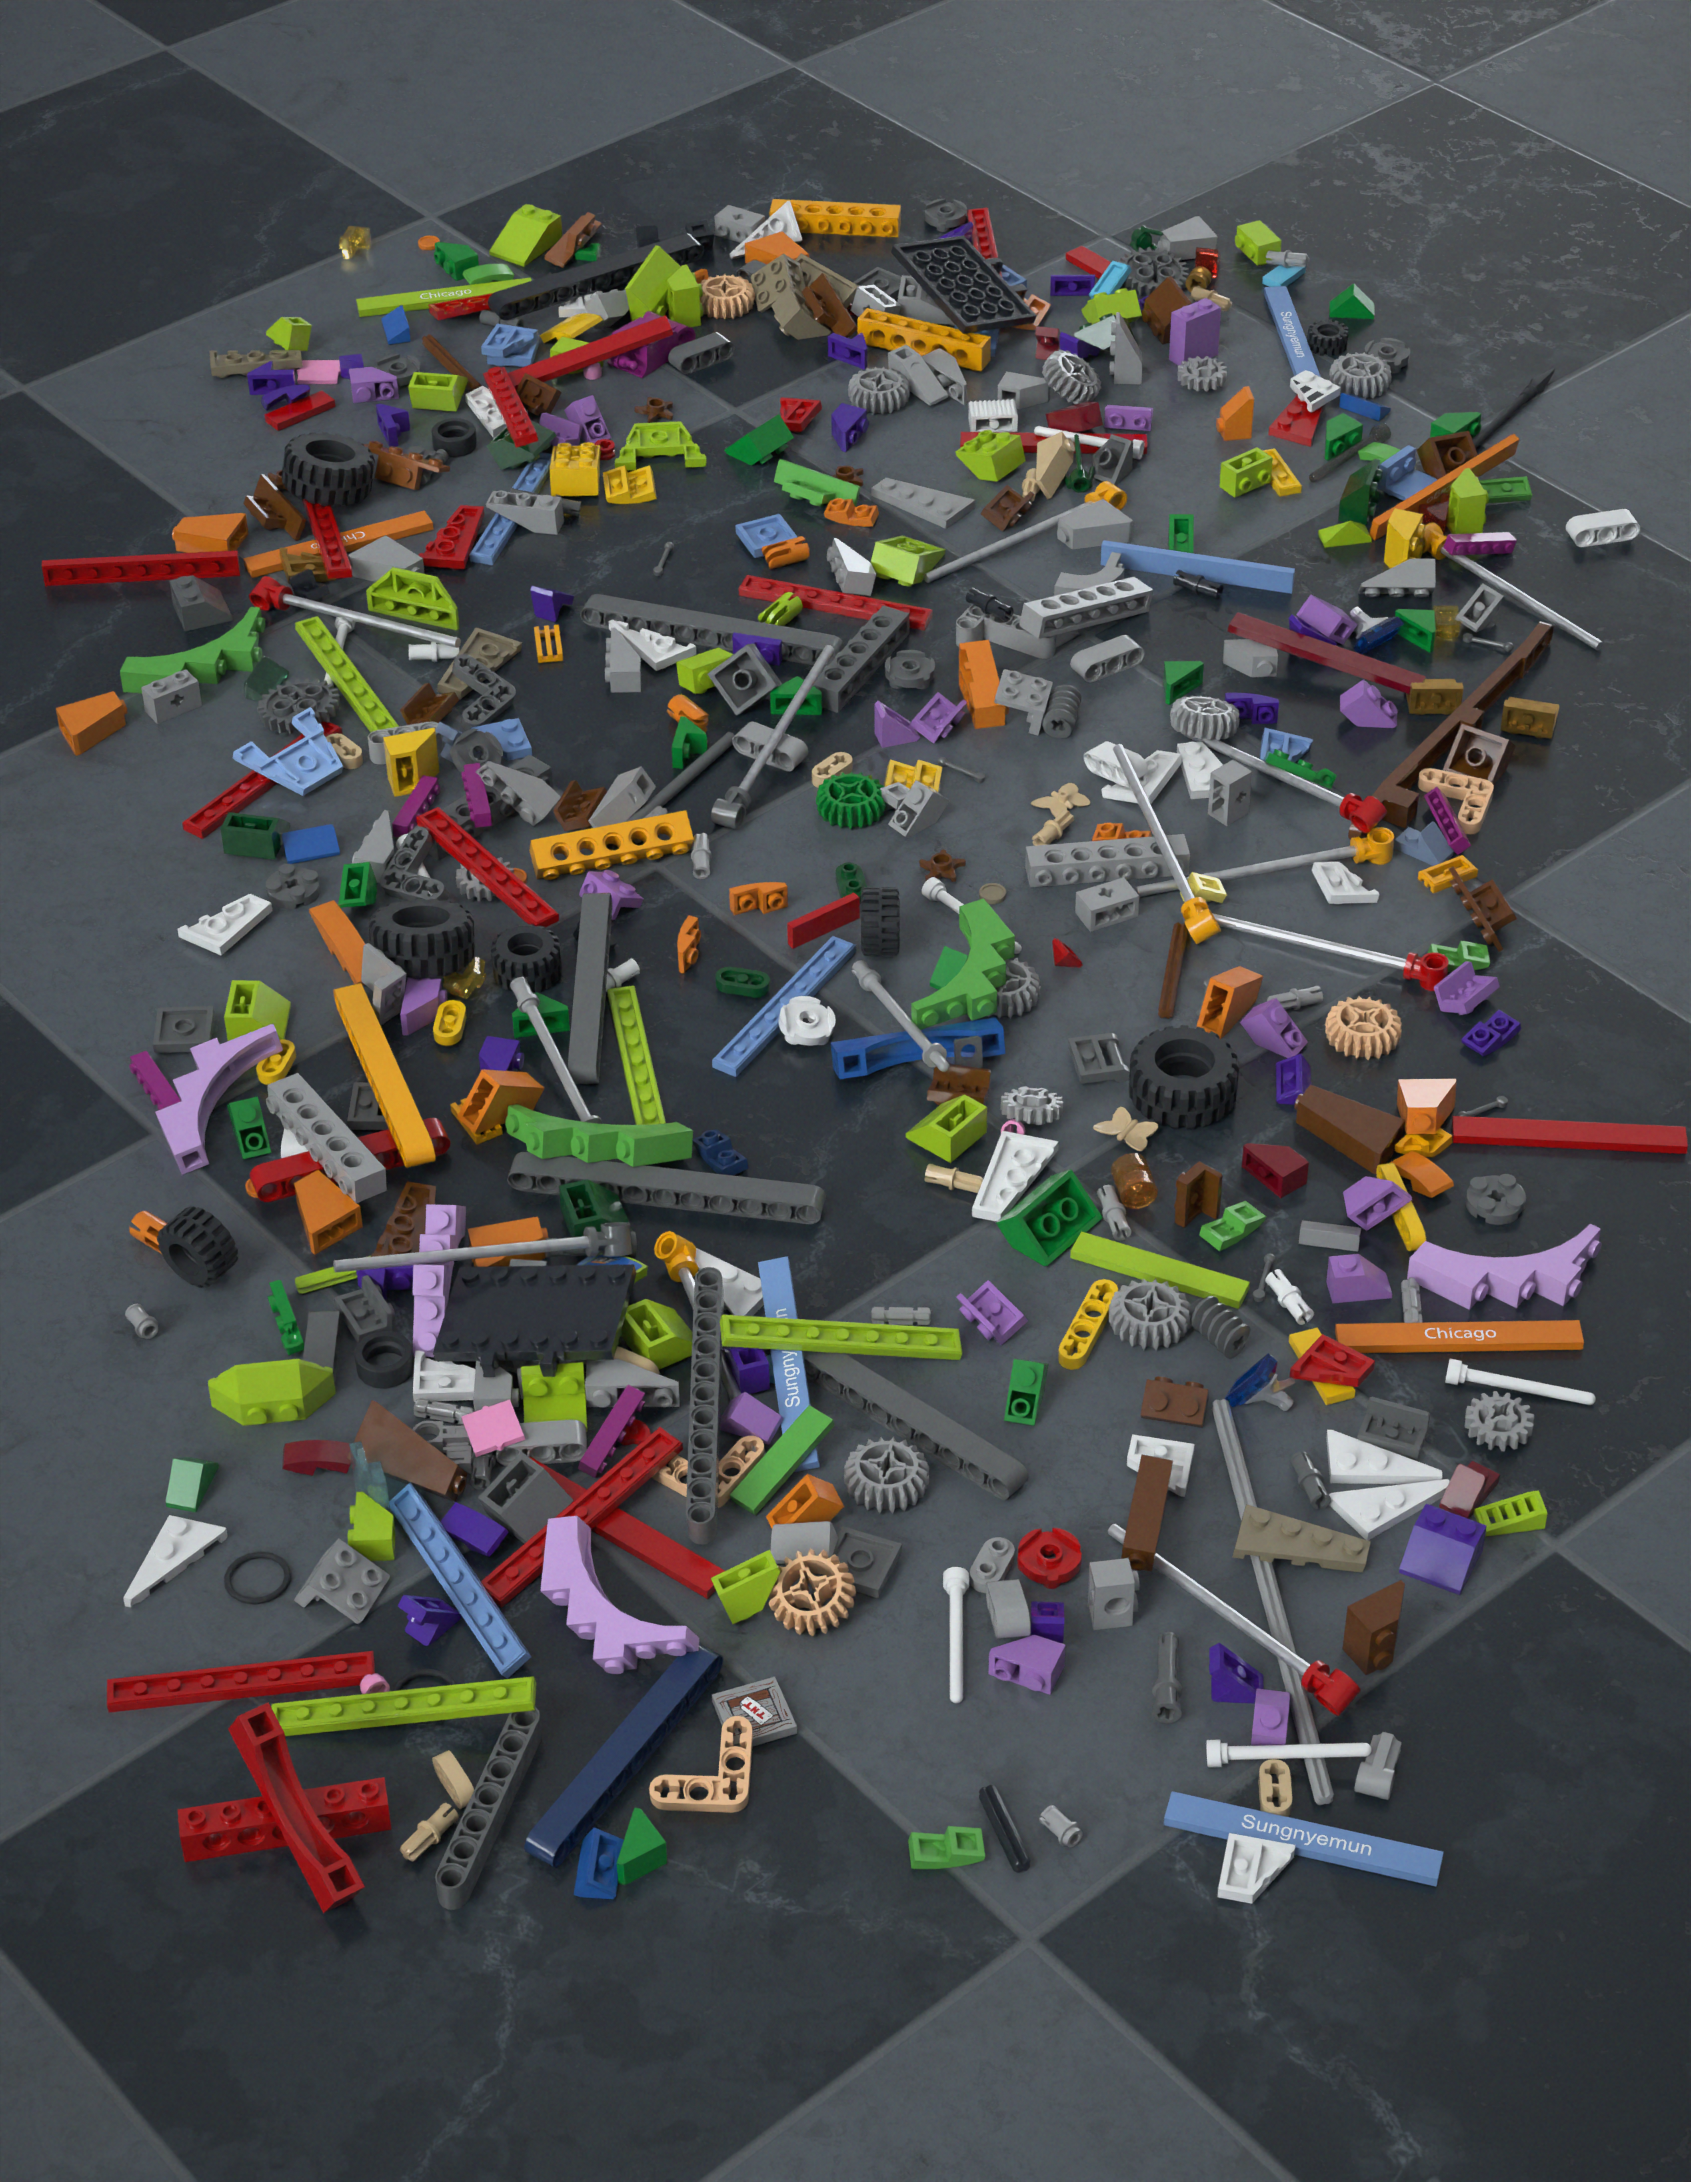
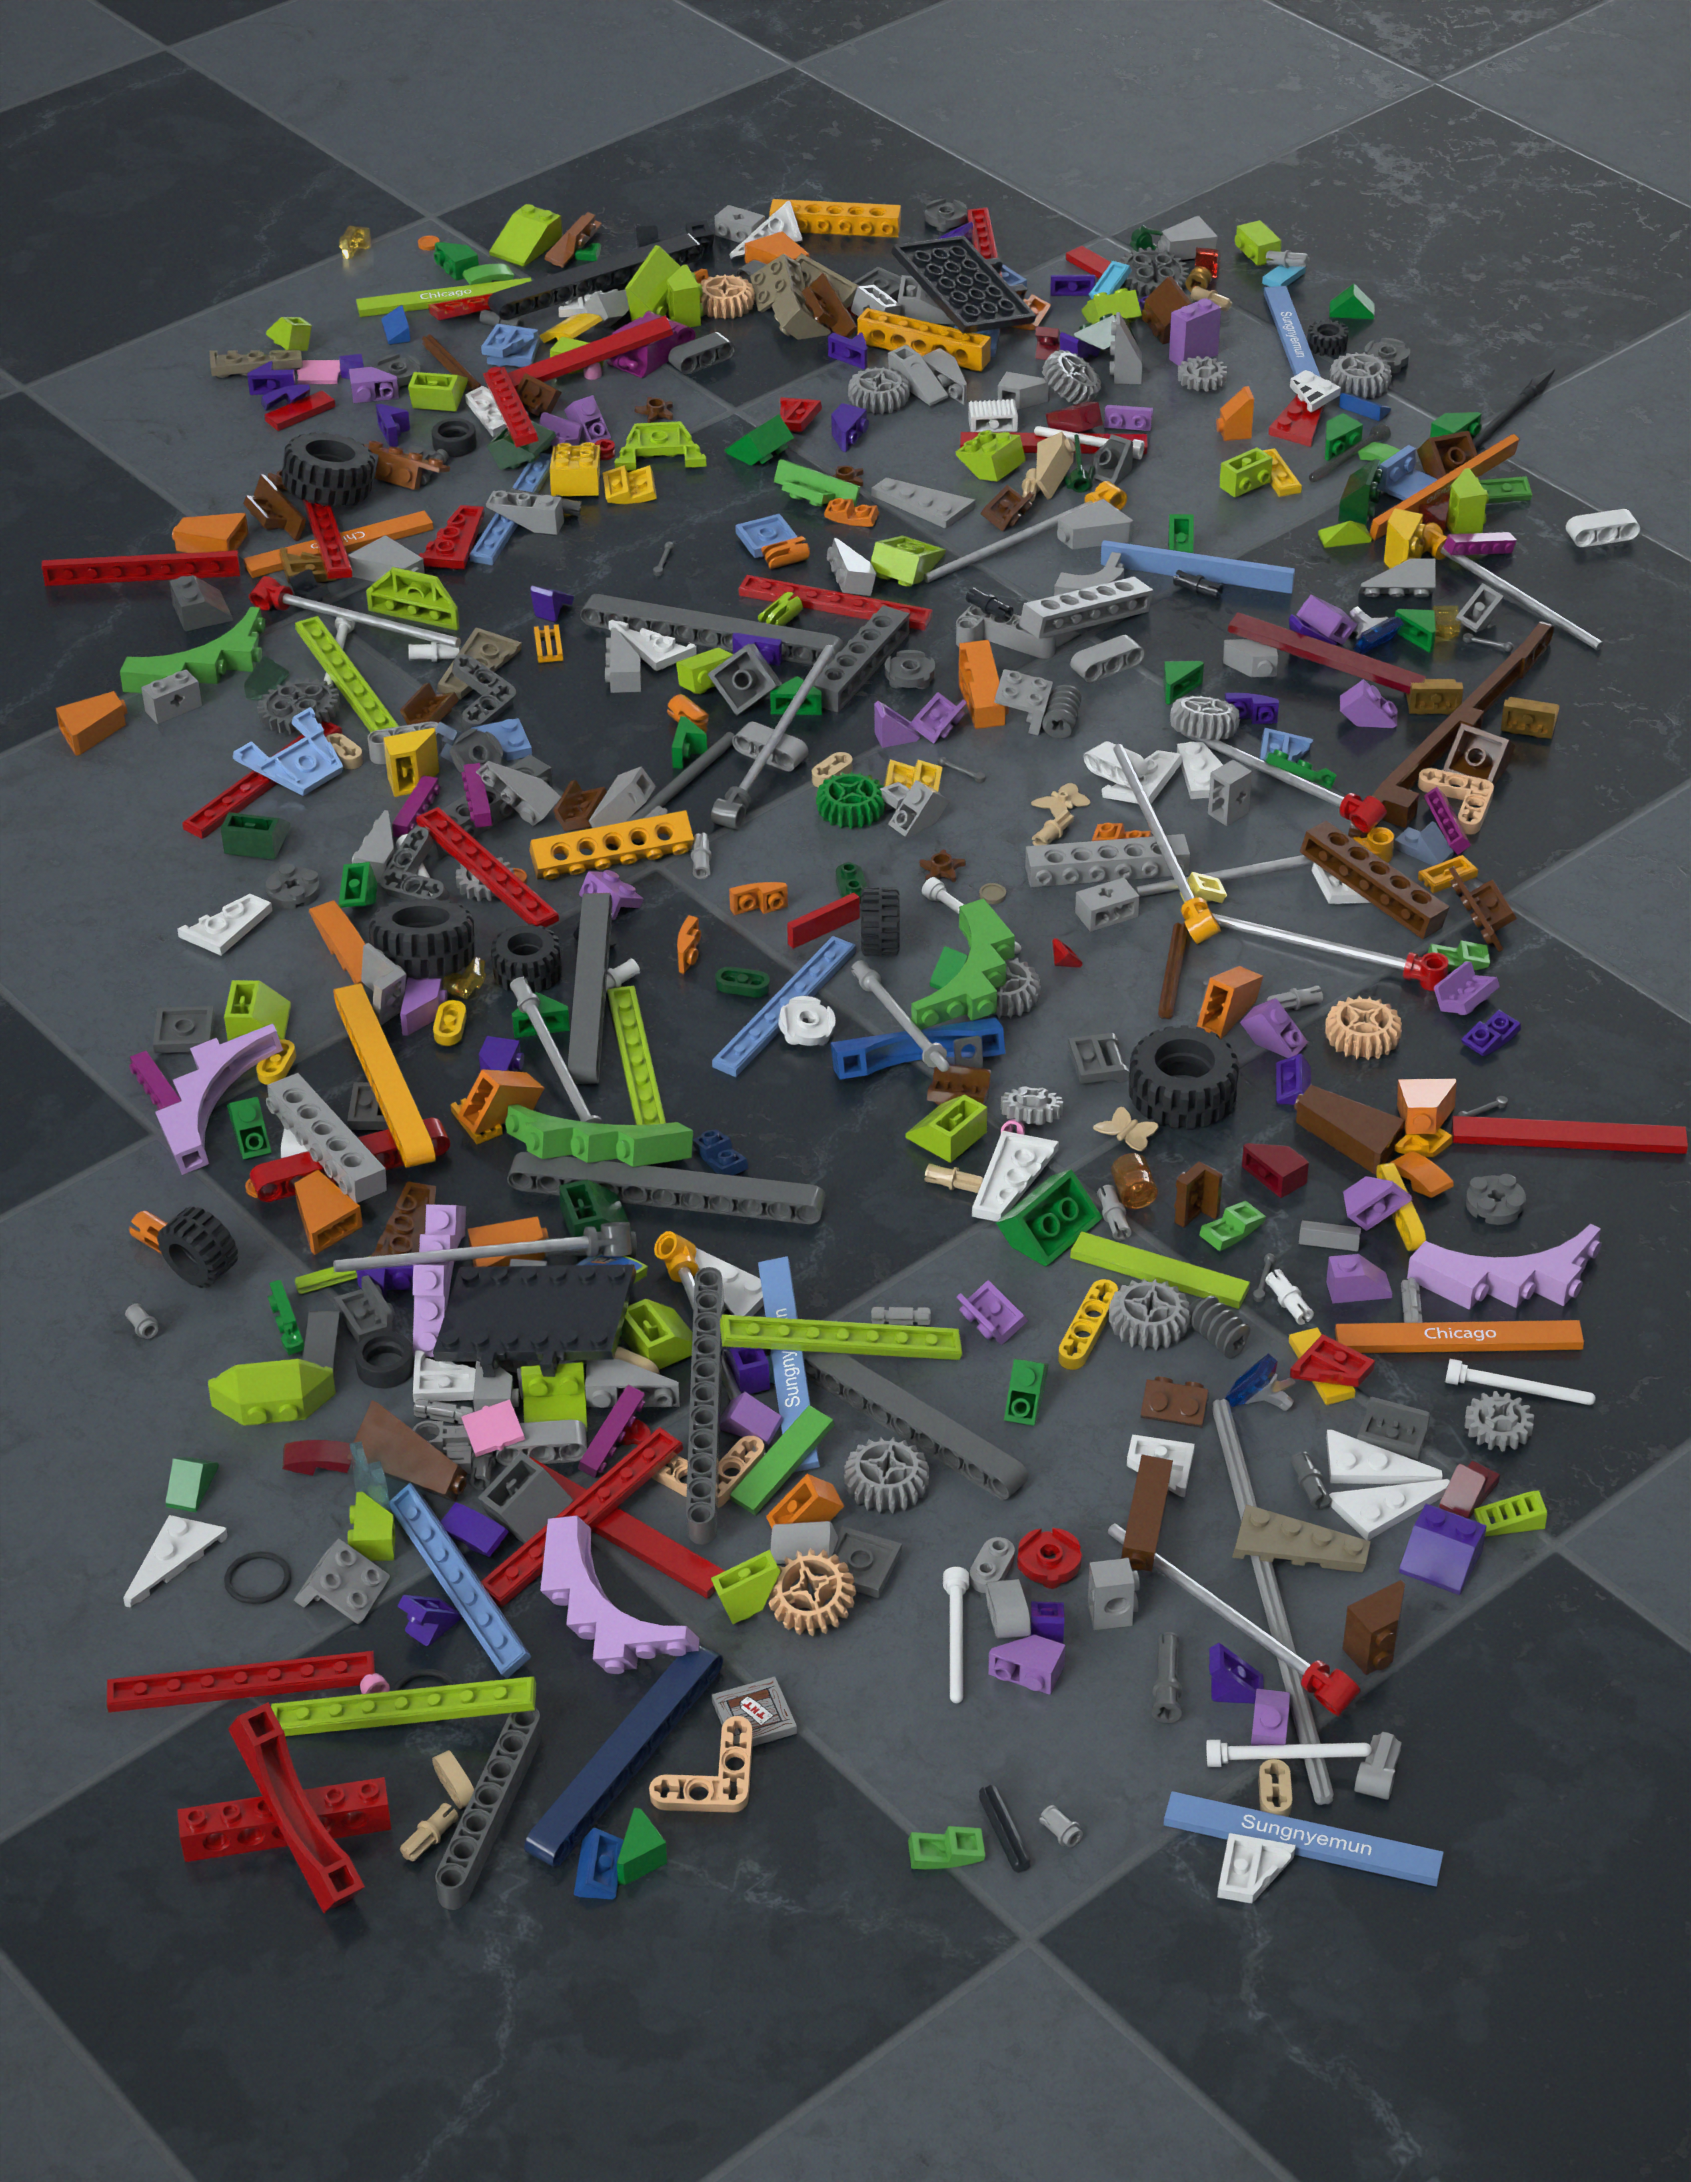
blue slope [281,824,340,864] -> none
none -> reddish brown brick [1300,820,1450,939]

